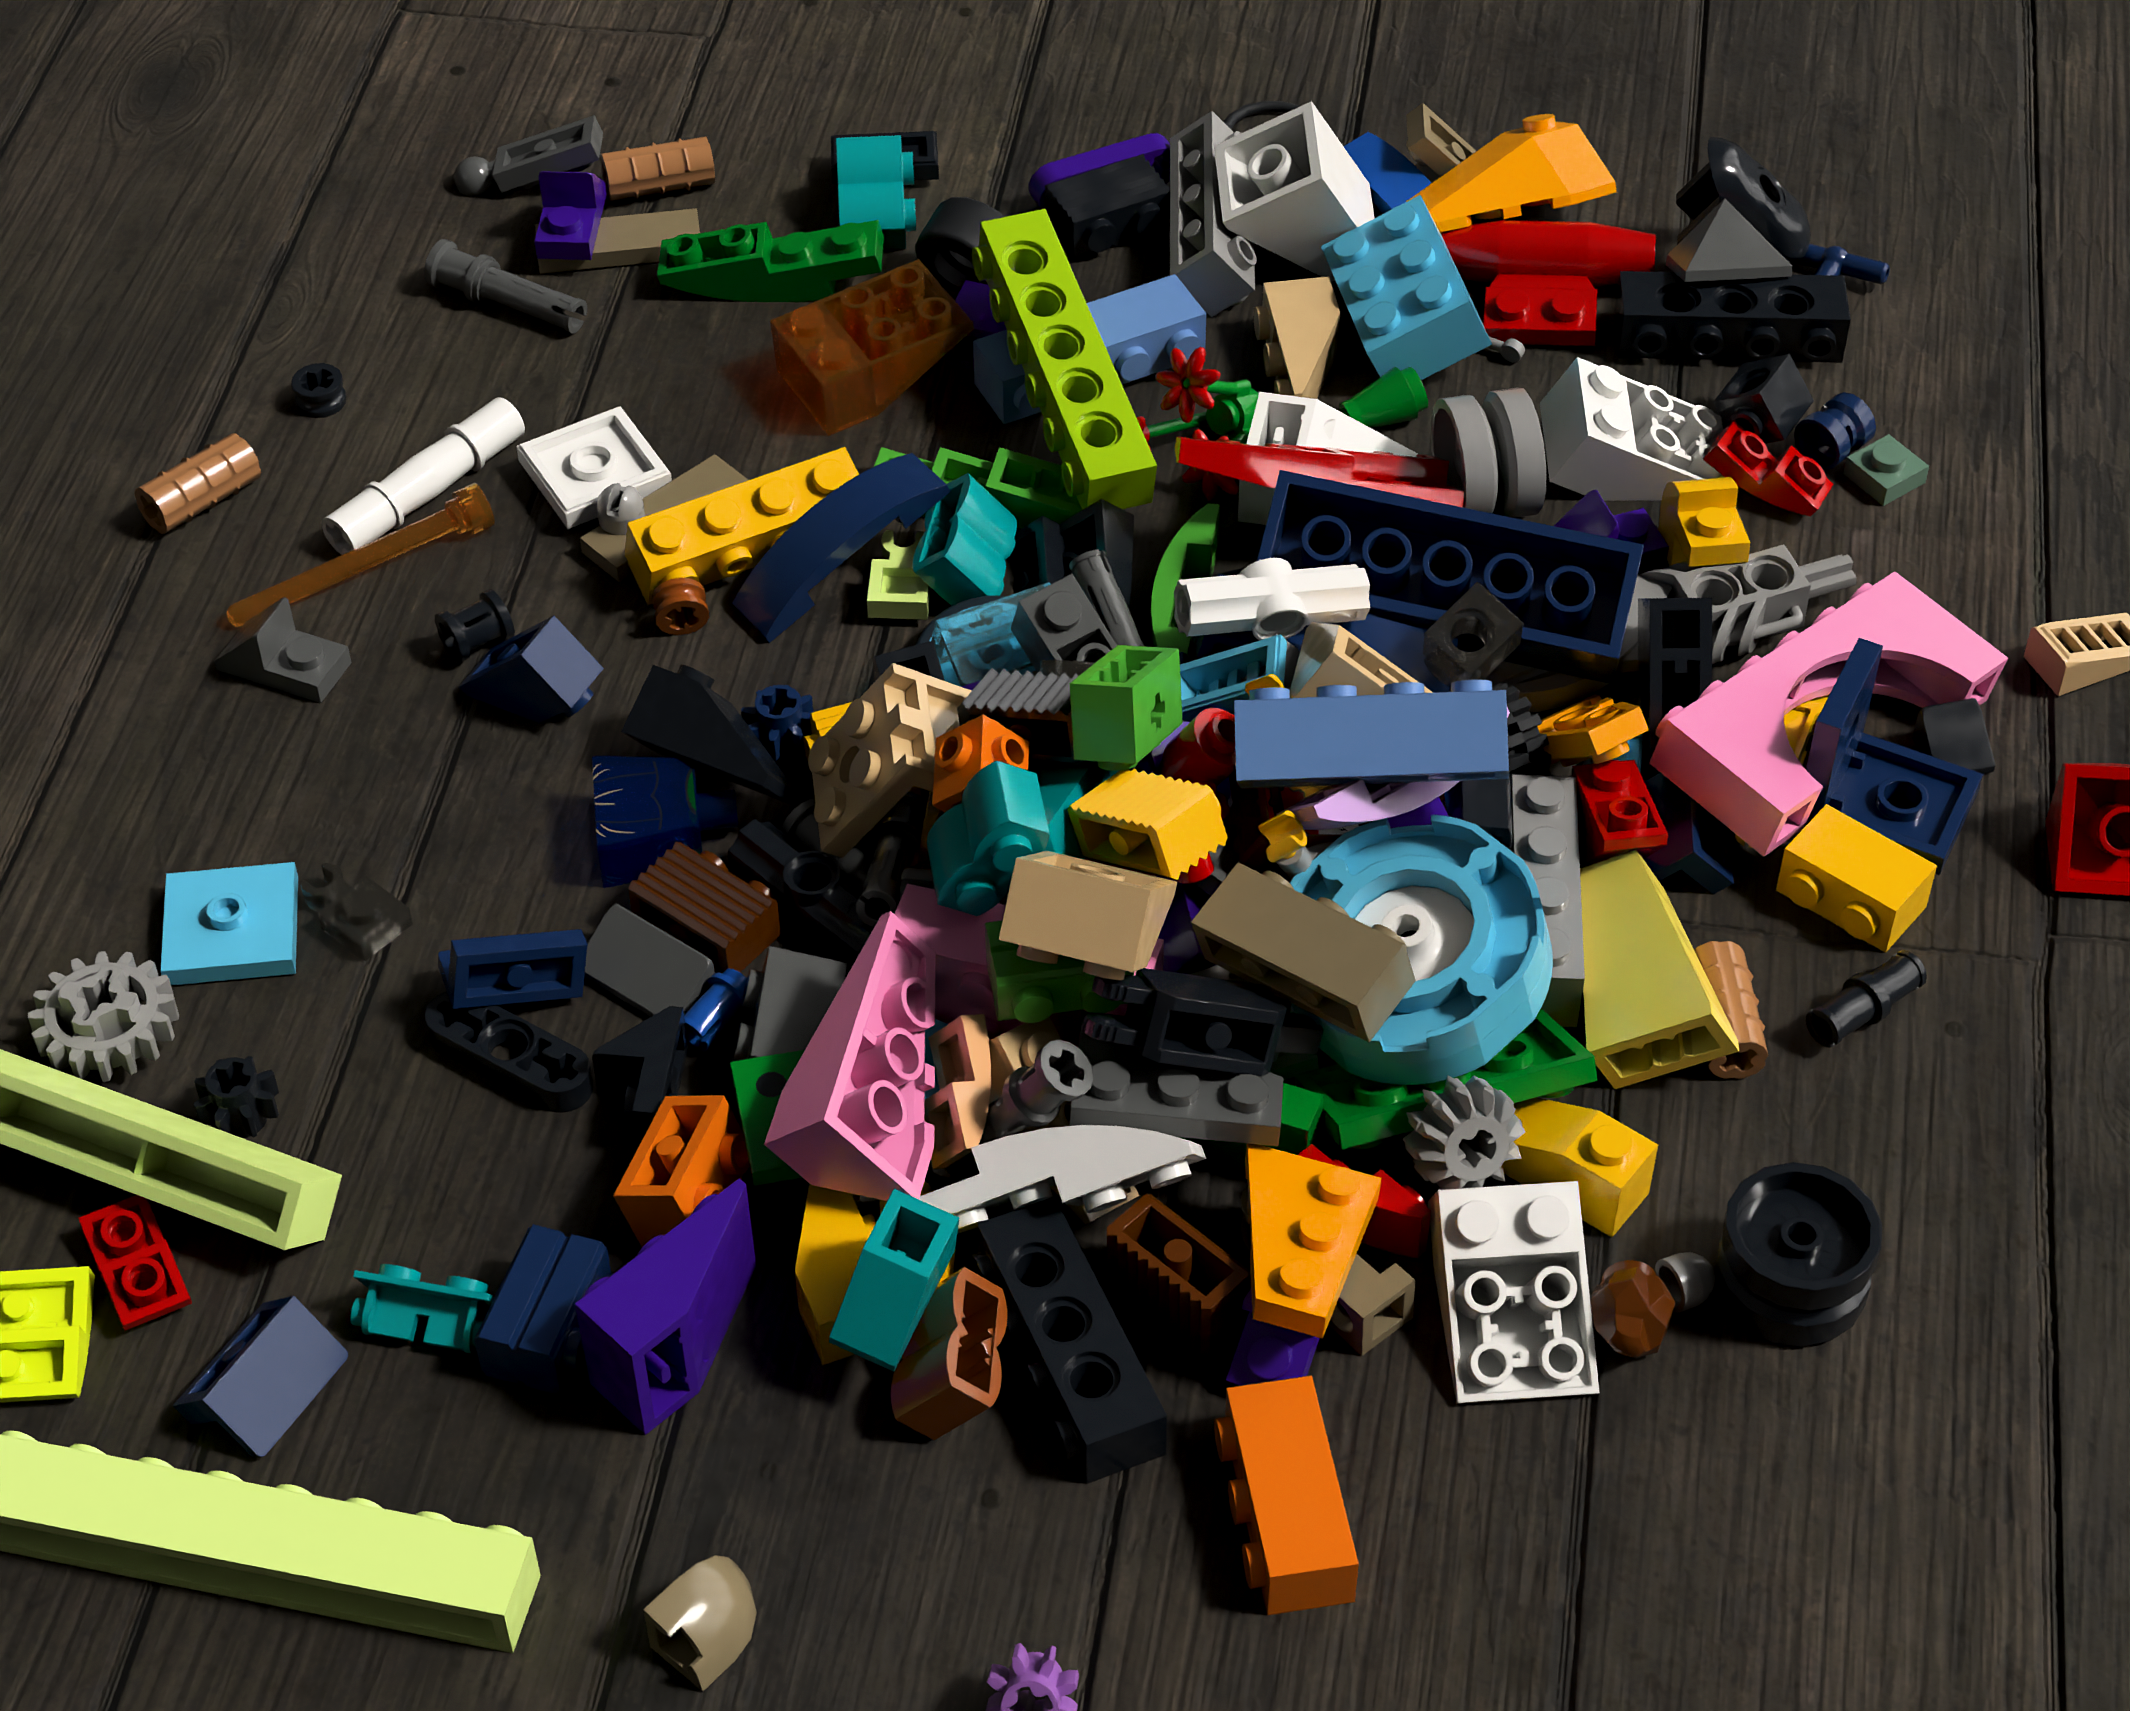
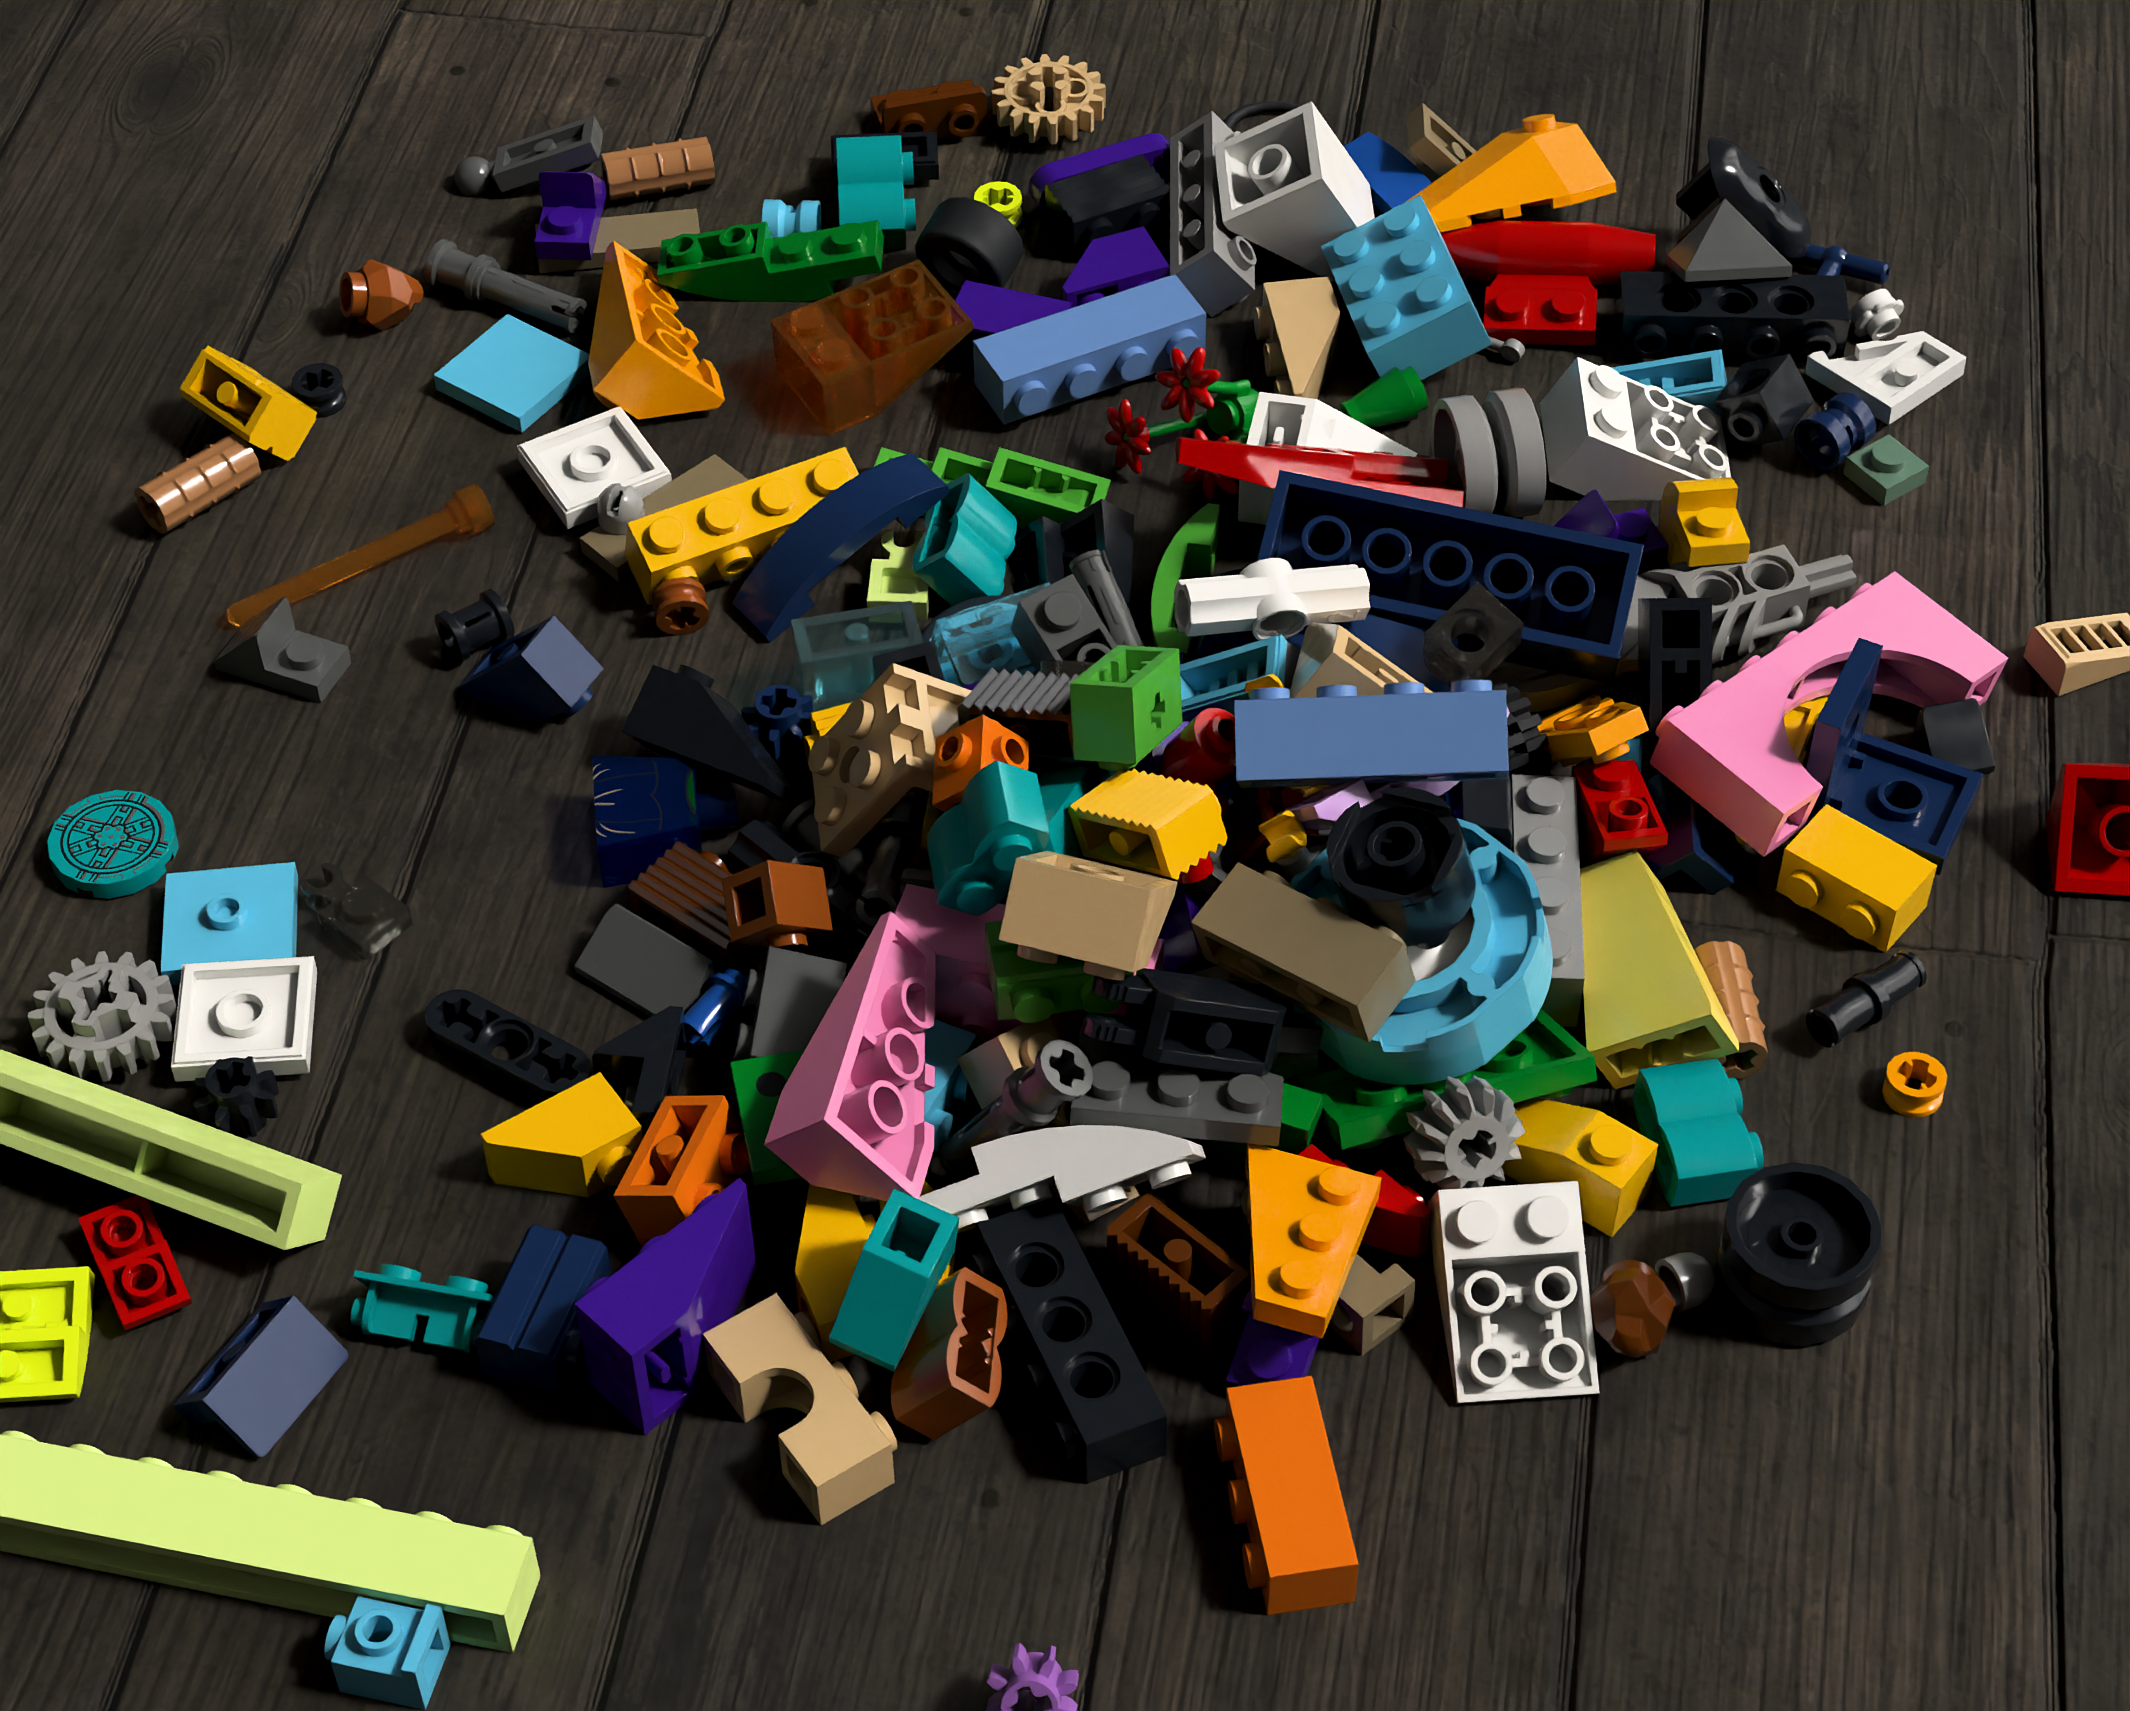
white piece [322,397,525,558] -> none
dark blue panel [438,929,588,1009] -> none
dark tan brick [643,1555,757,1691] -> none
light nougat slope [924,1014,991,1169] -> none
lime brick [972,209,1157,510] -> none
red slope [1703,420,1834,517] -> none
none -> teal tile [47,790,179,899]
none -> white plate [171,956,317,1082]
none -> yellow brick [179,346,317,461]
none -> medium azure brick [324,1596,451,1710]
none -> dark orange rock [339,260,424,331]
none -> medium azure tile [434,314,590,433]
none -> yellow slope [481,1072,643,1197]
none -> light orange wedge [588,240,725,420]
none -> tan arch [703,1293,898,1525]
none -> dark orange brick [721,860,833,952]
none -> medium azure wheel [762,199,822,238]
none -> clear light blue brick [791,601,923,712]
none -> reddish brown bracket [870,80,987,143]
none -> neon yellow bush [974,181,1022,228]
none -> tan gear [992,54,1106,144]
none -> dark purple slope [1062,226,1169,308]
none -> black brick [1326,787,1476,949]
none -> medium azure slope [1612,349,1727,416]
none -> teal brick [1632,1058,1764,1207]
none -> white wing [1805,331,1966,425]
none -> white plate [1850,289,1904,340]
none -> light orange bush [1882,1052,1948,1118]

